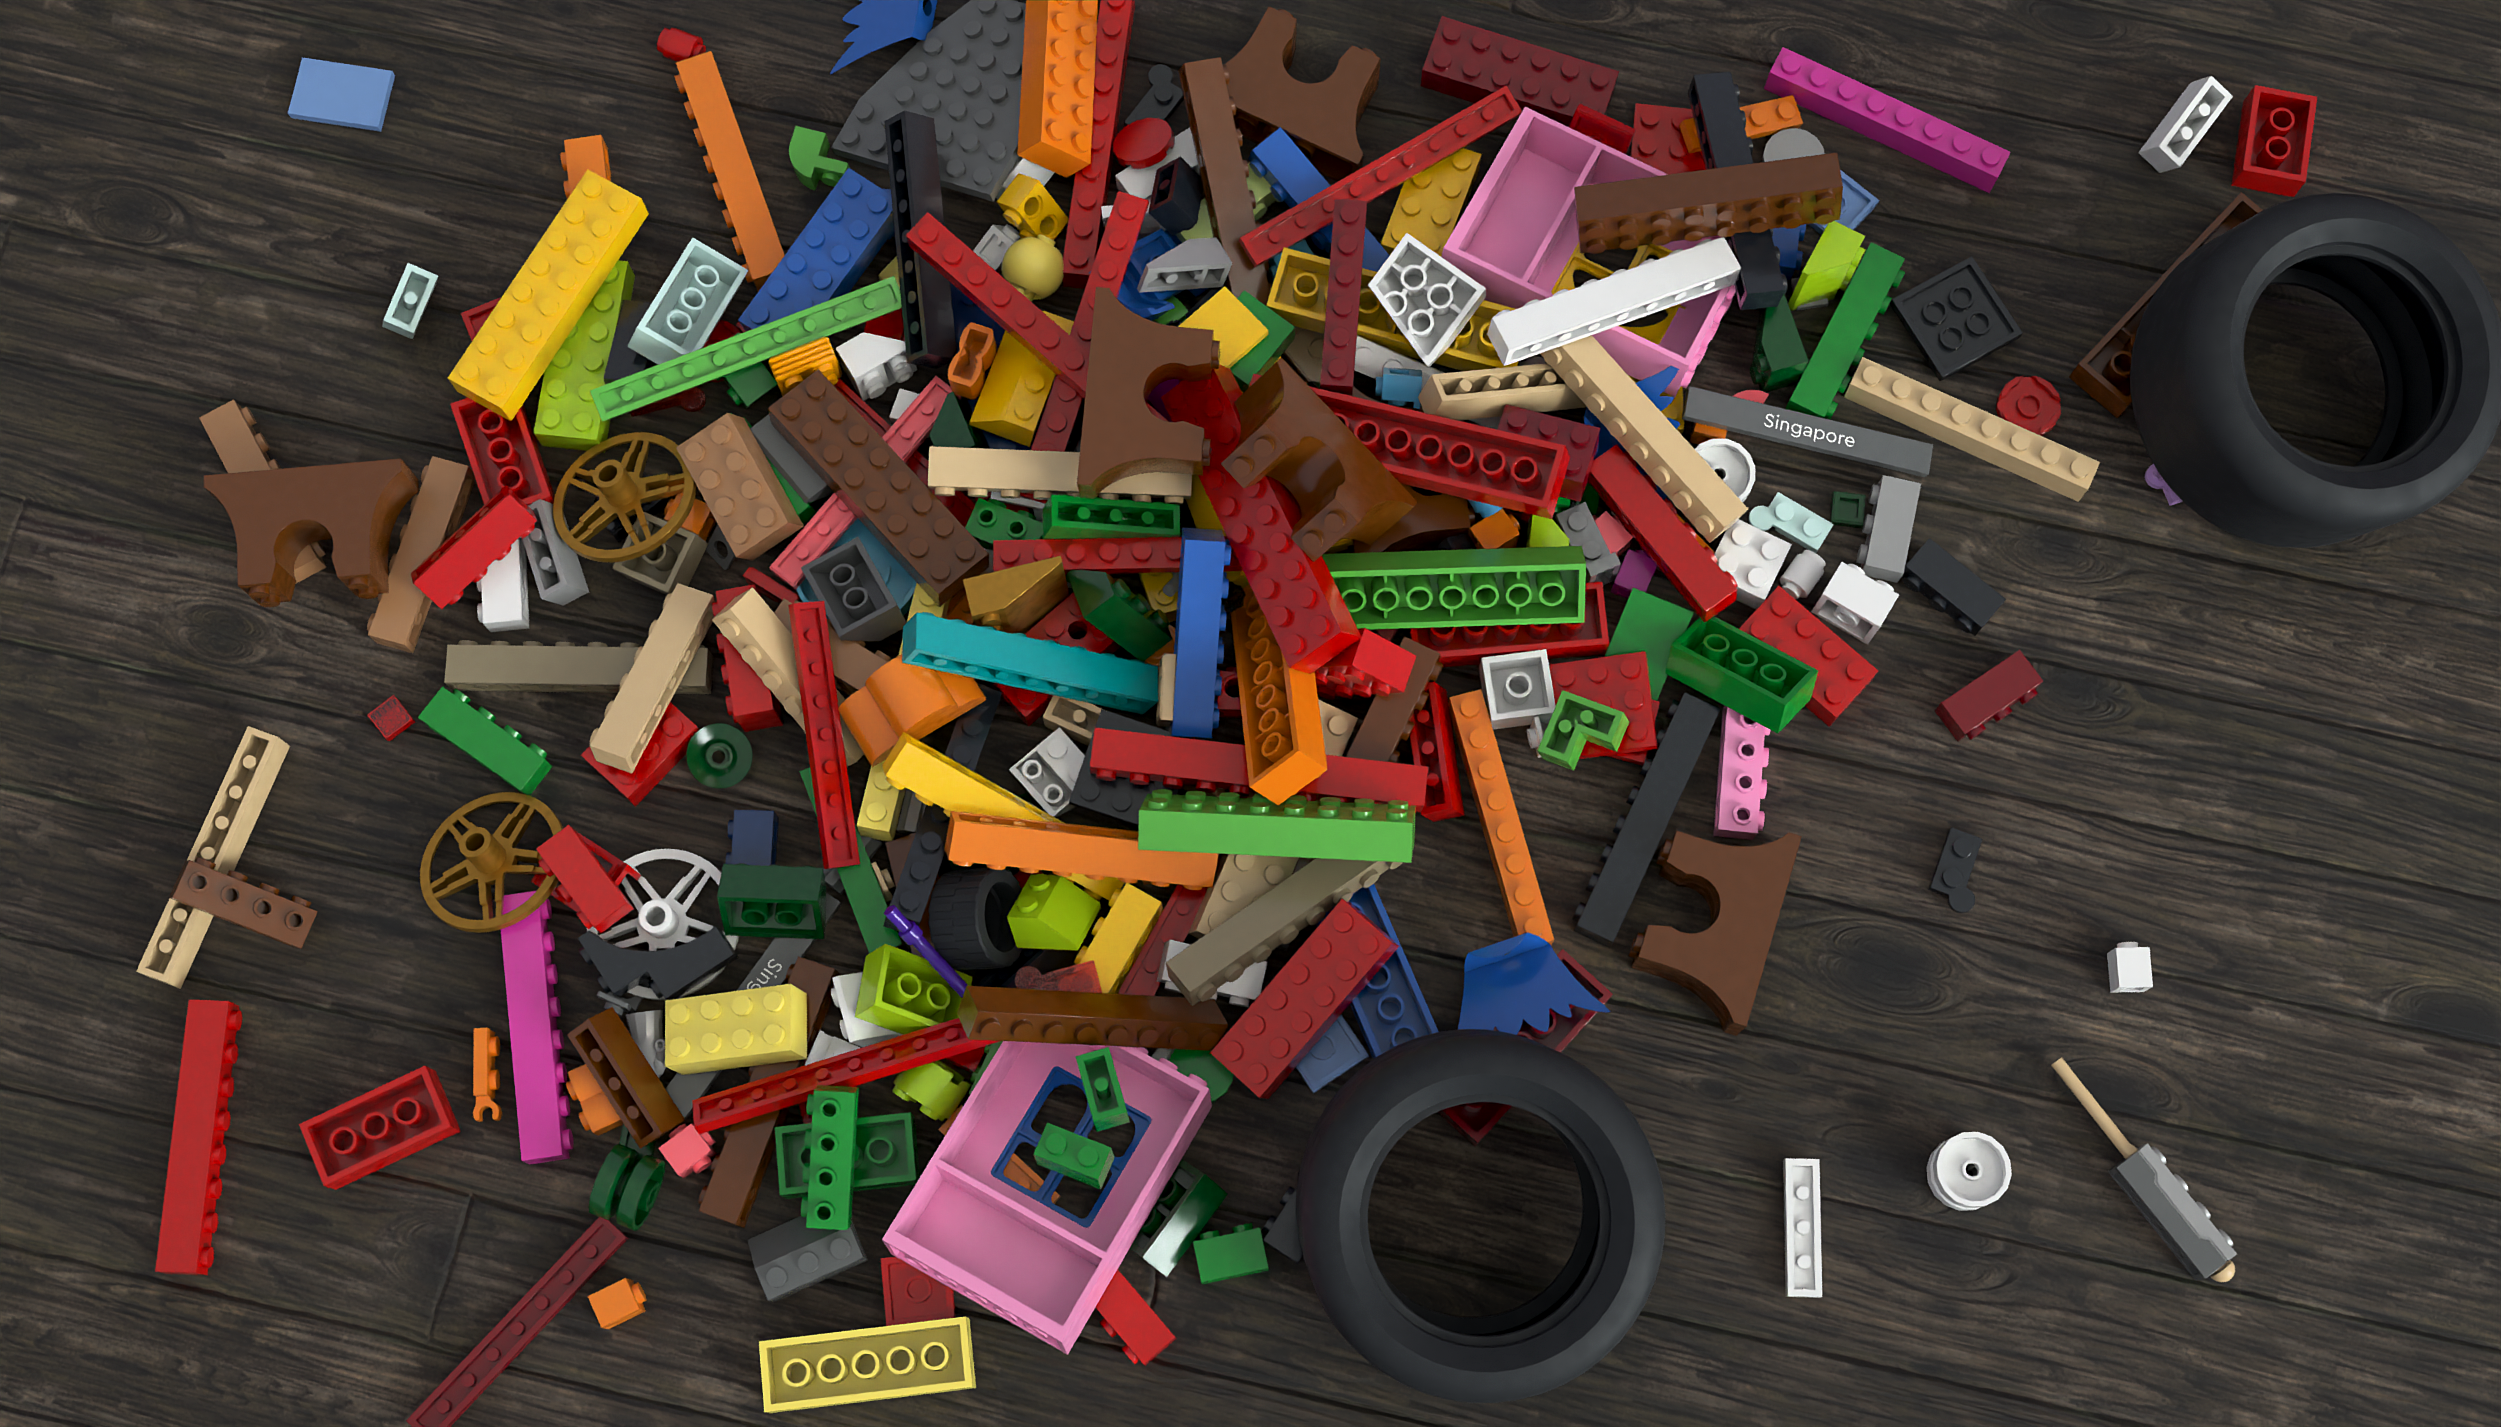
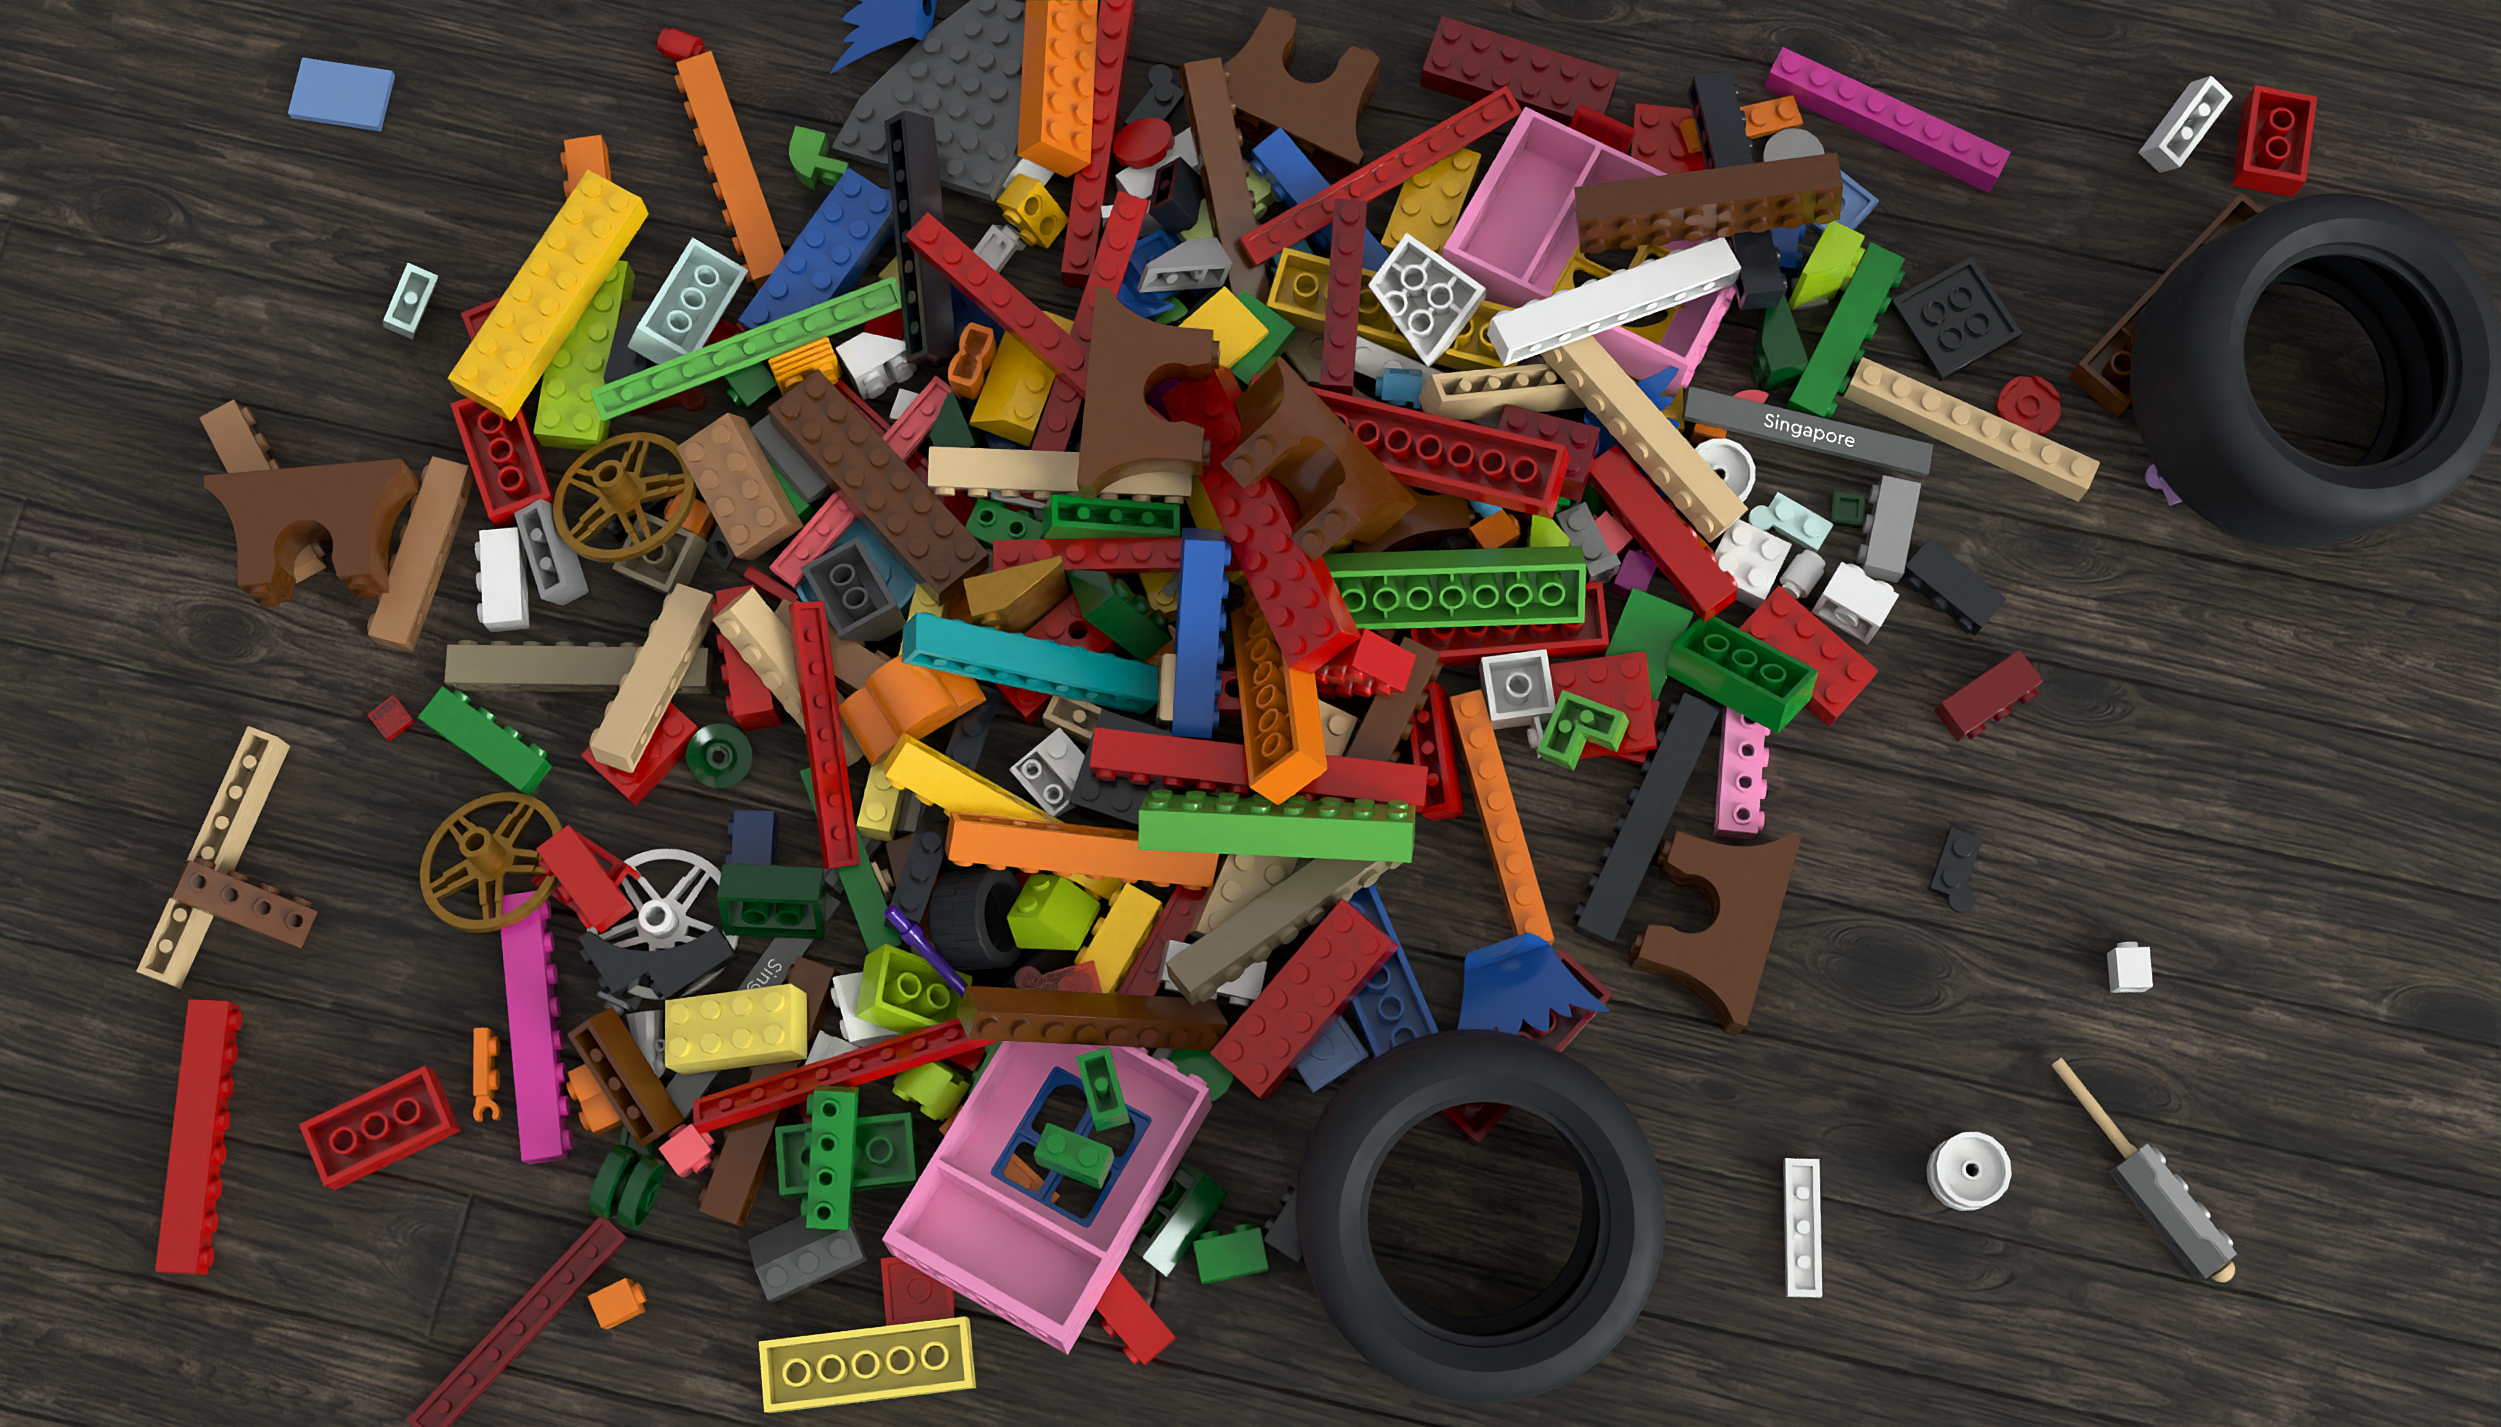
red brick [411,485,537,609] -> none
light yellow brick [1002,234,1064,302] -> none

